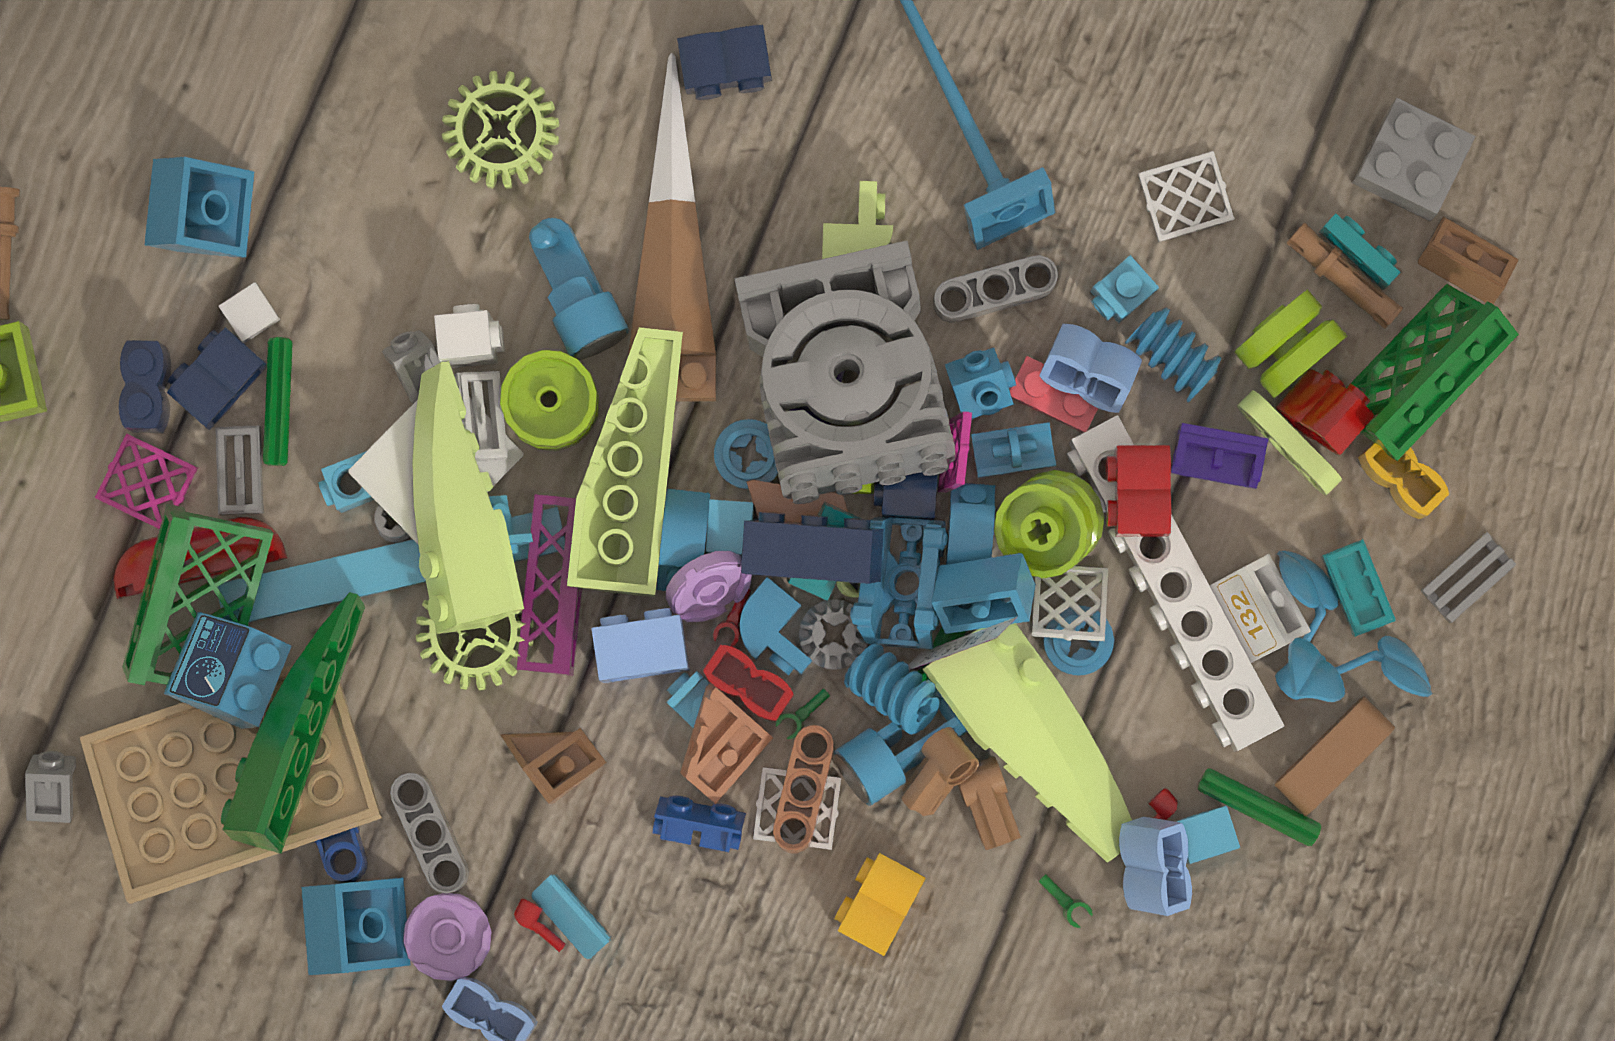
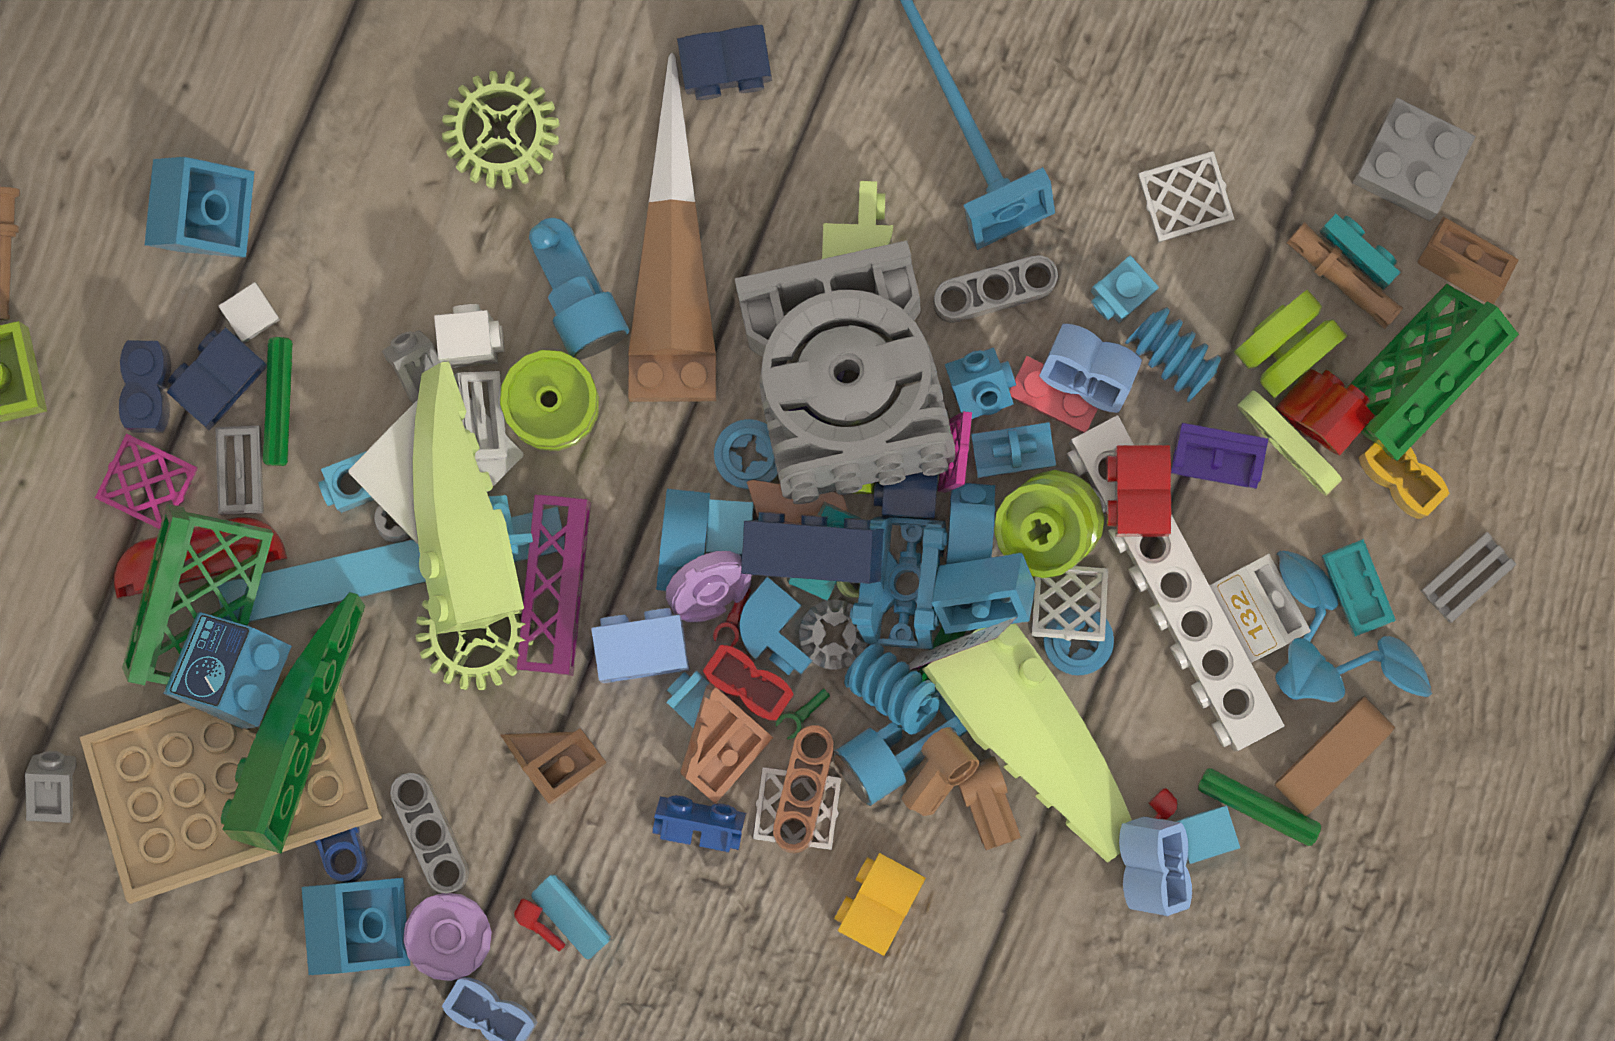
yellowish green wedge [567,327,683,597] -> none
green hand [1038,874,1093,928] -> none

